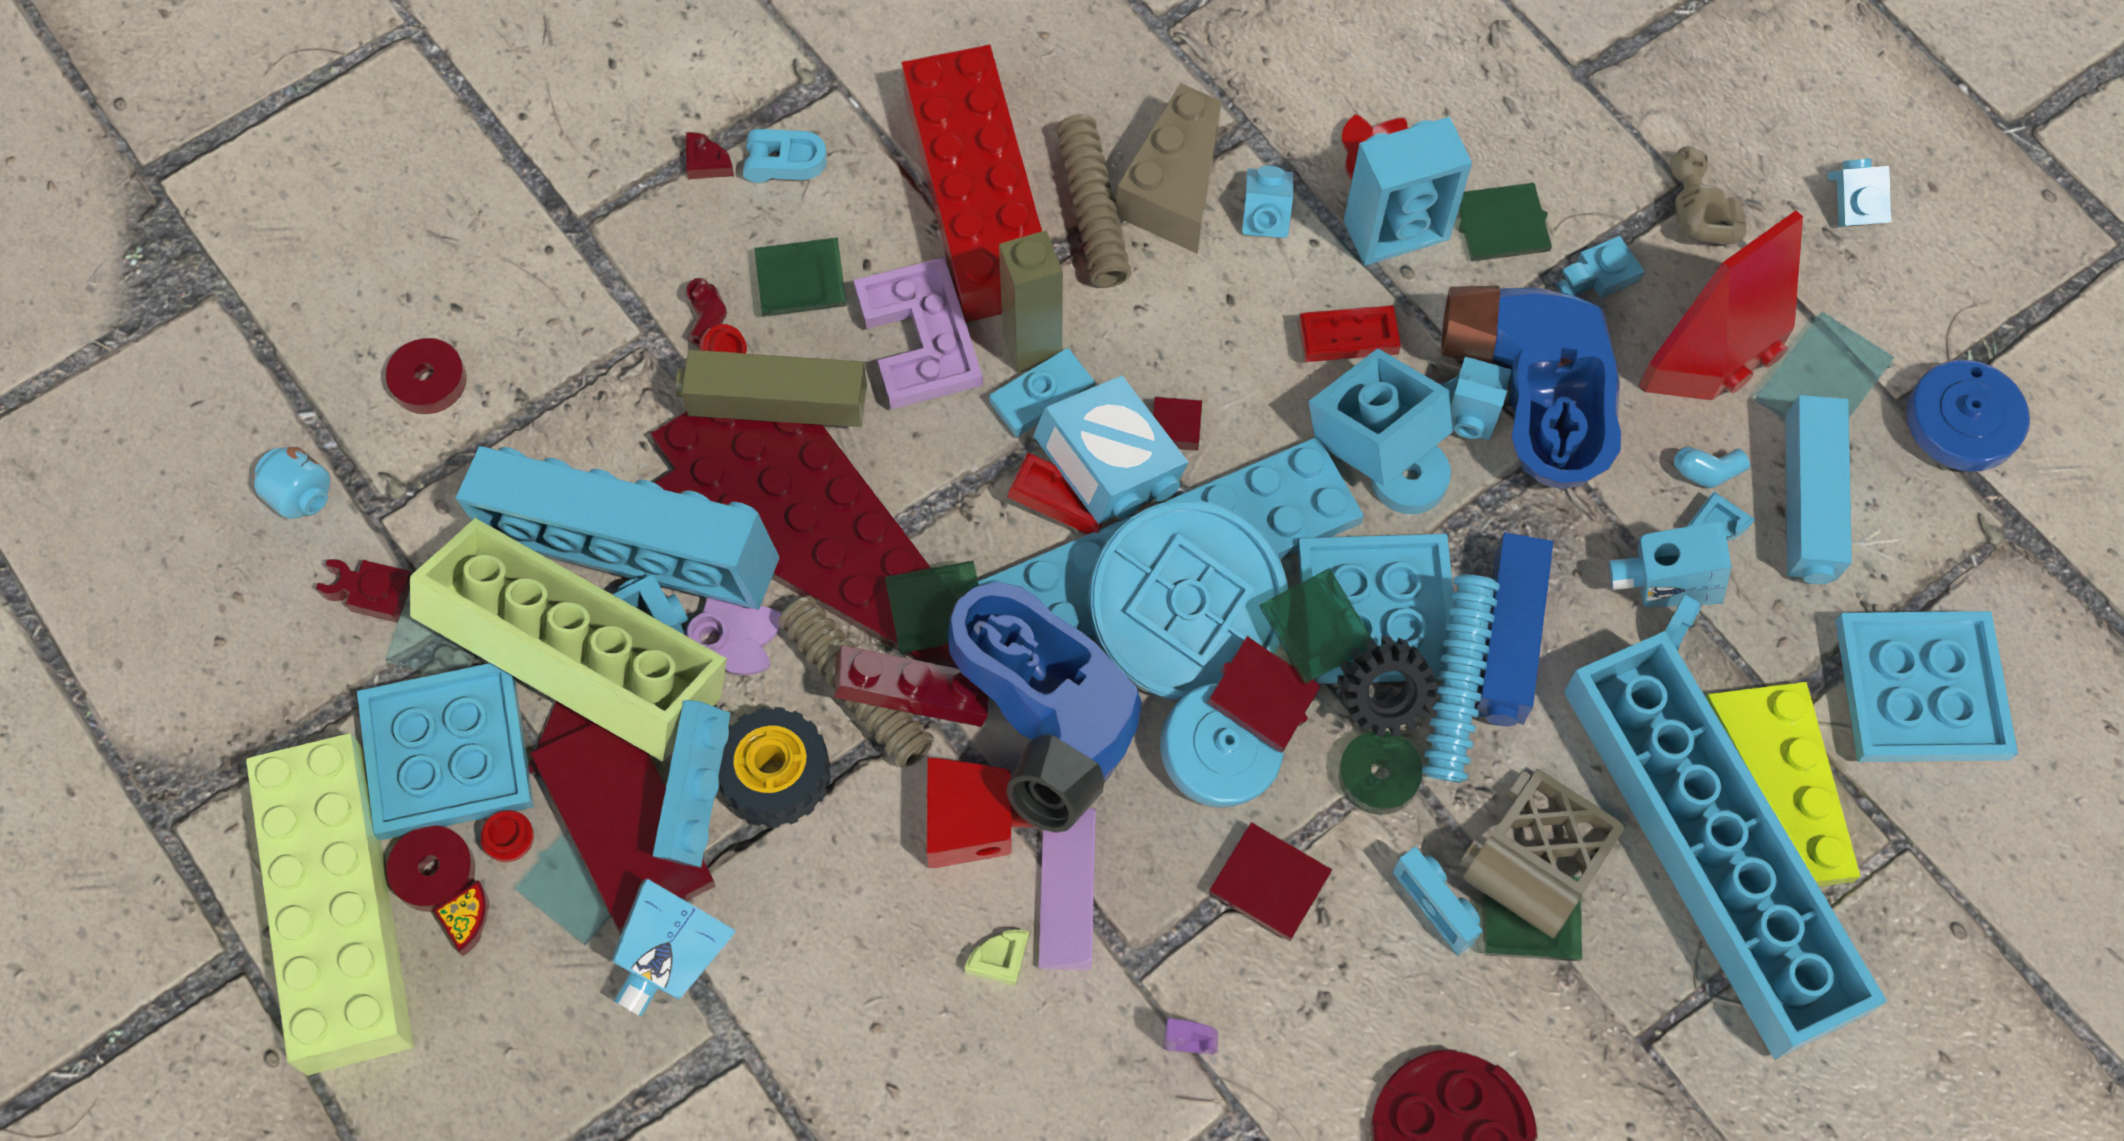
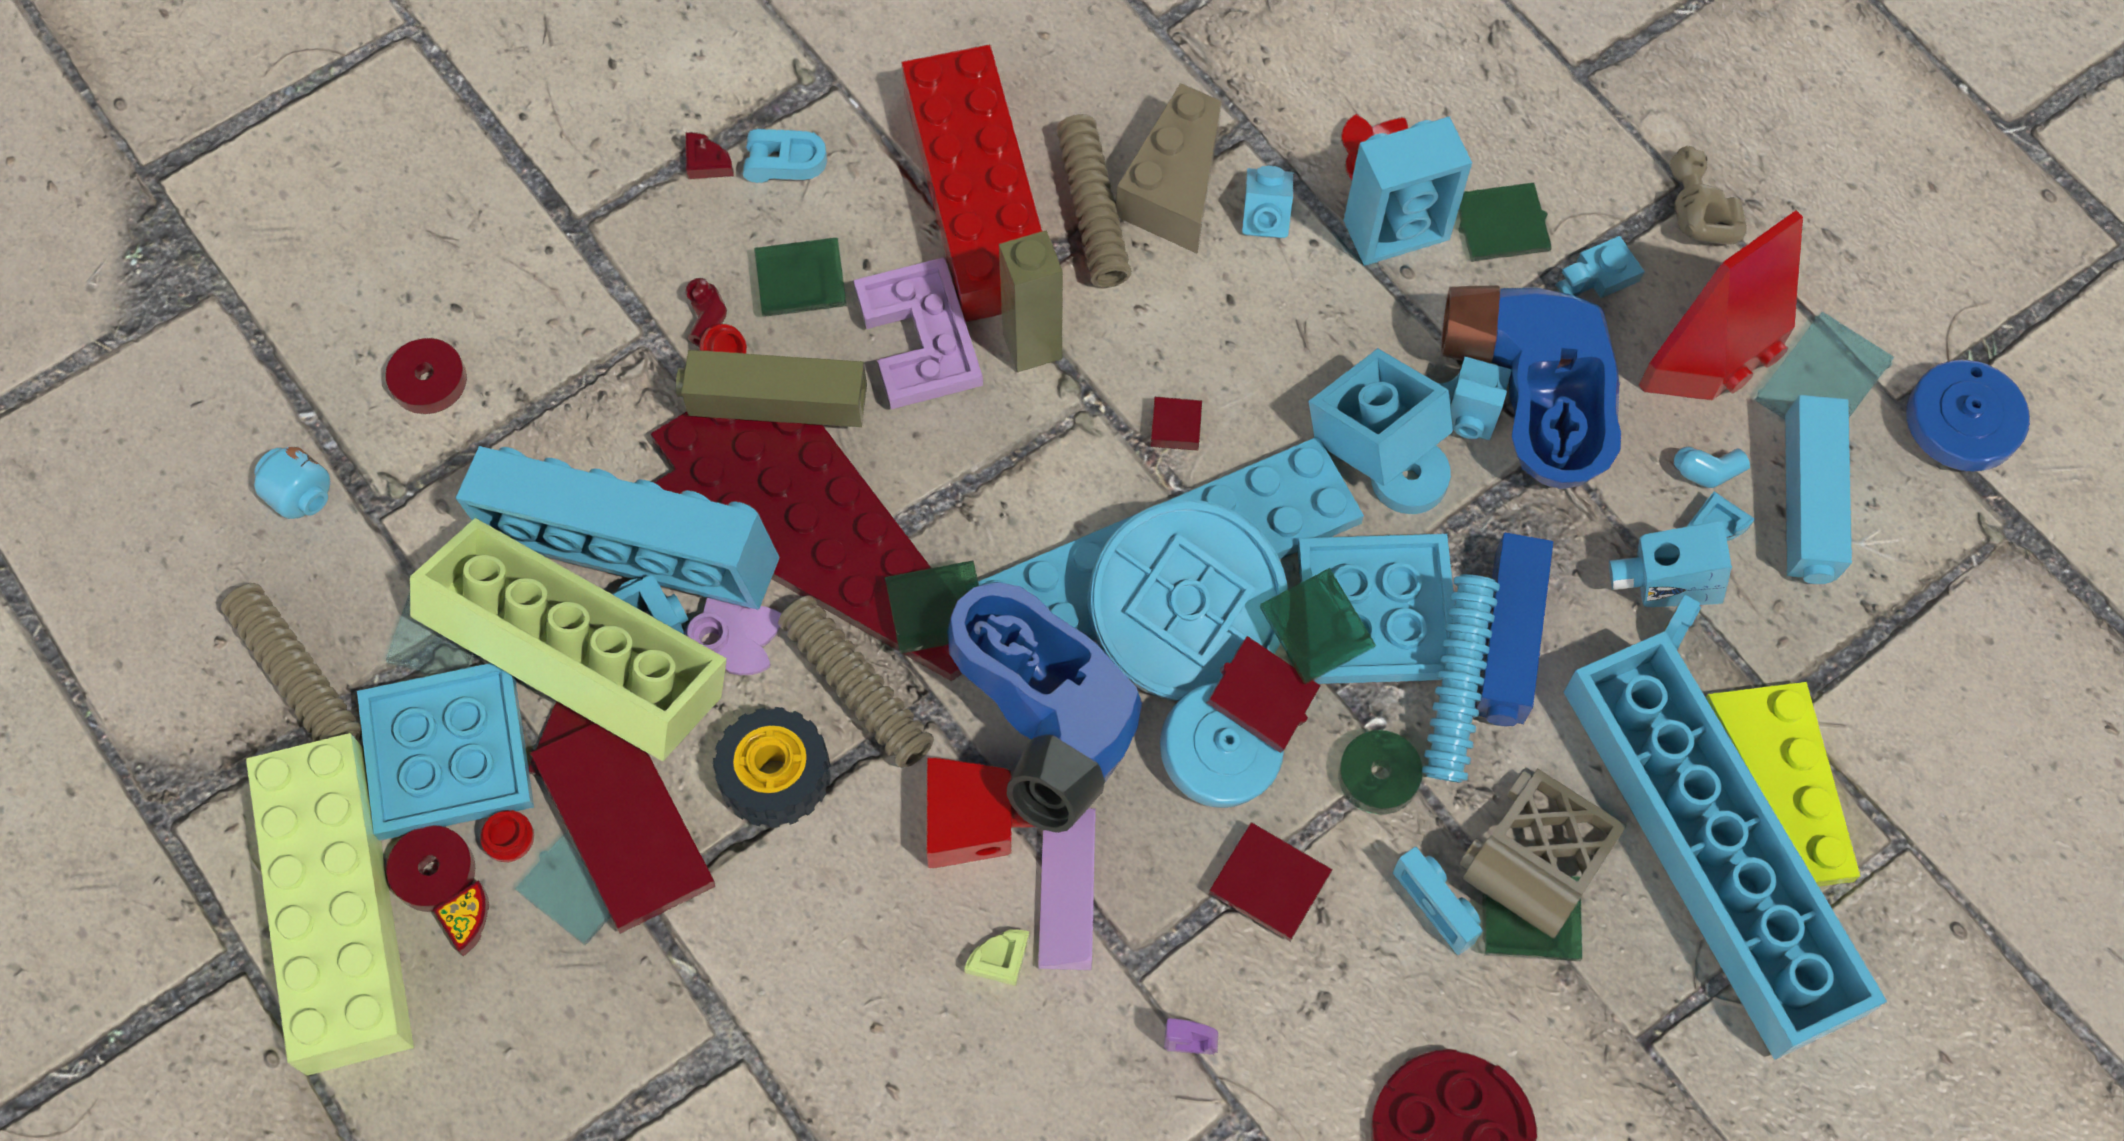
dark red plate [316,559,412,623] -> none
medium azure torso [611,879,736,1017] -> none
medium azure plate [653,700,731,867] -> none
dark red plate [834,645,988,727] -> none
medium azure plate [989,348,1095,438] -> none
red plate [1007,453,1103,535] -> none
medium azure brick [1033,376,1189,524] -> none
red plate [1298,305,1401,362] -> none
black tyre [1337,636,1438,737] -> none
bracket [1827,158,1891,226] -> none
medium azure plate [1835,611,2018,762] -> none
none -> dark tan piece [221,583,362,742]

